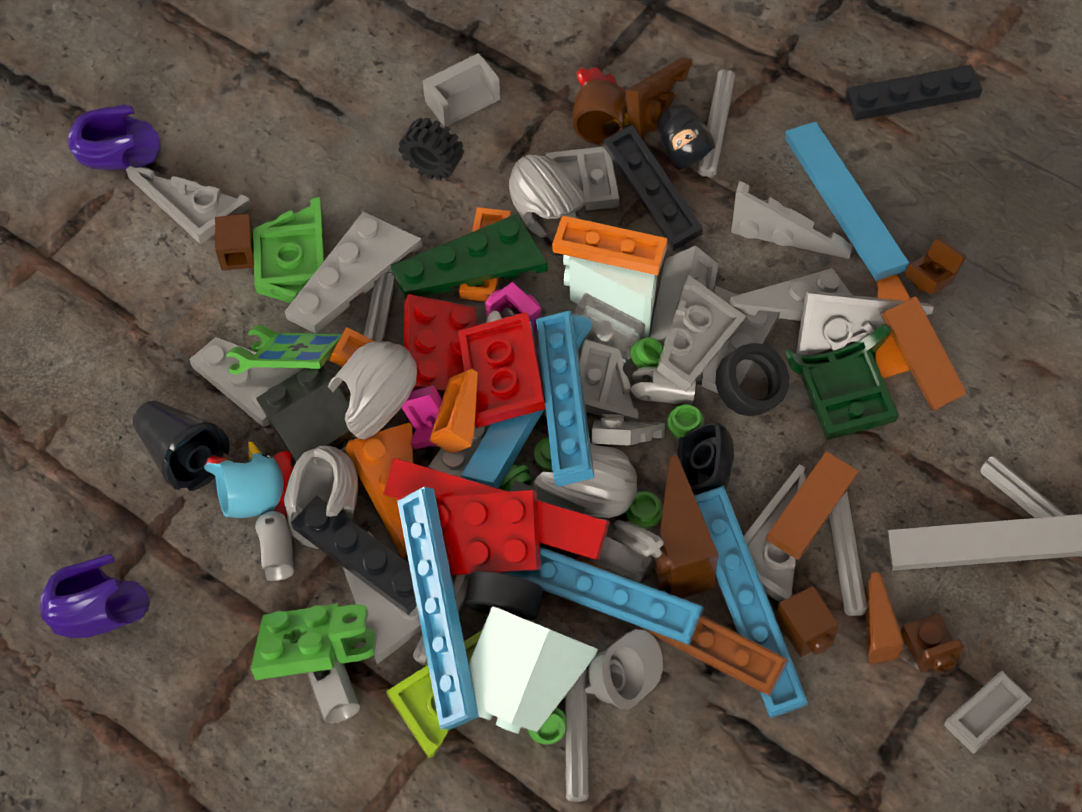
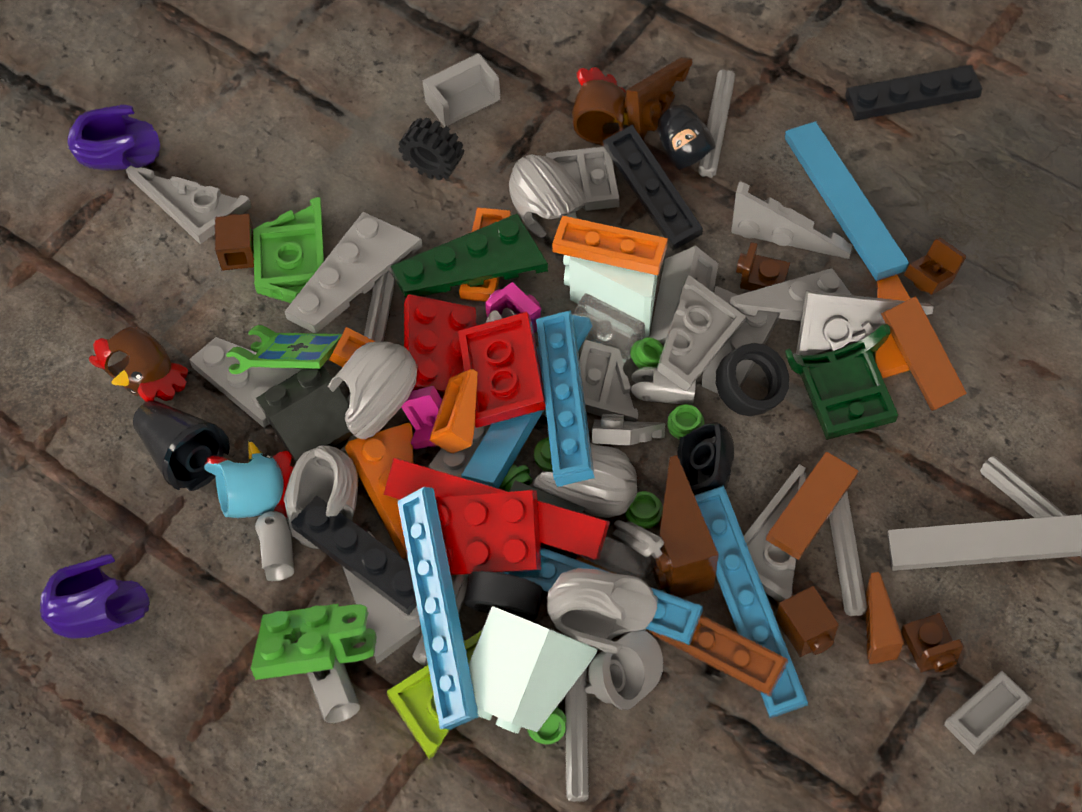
none -> piece [89,326,188,402]
none -> light grey hair [547,568,658,653]
none -> reddish brown bracket [736,242,790,291]

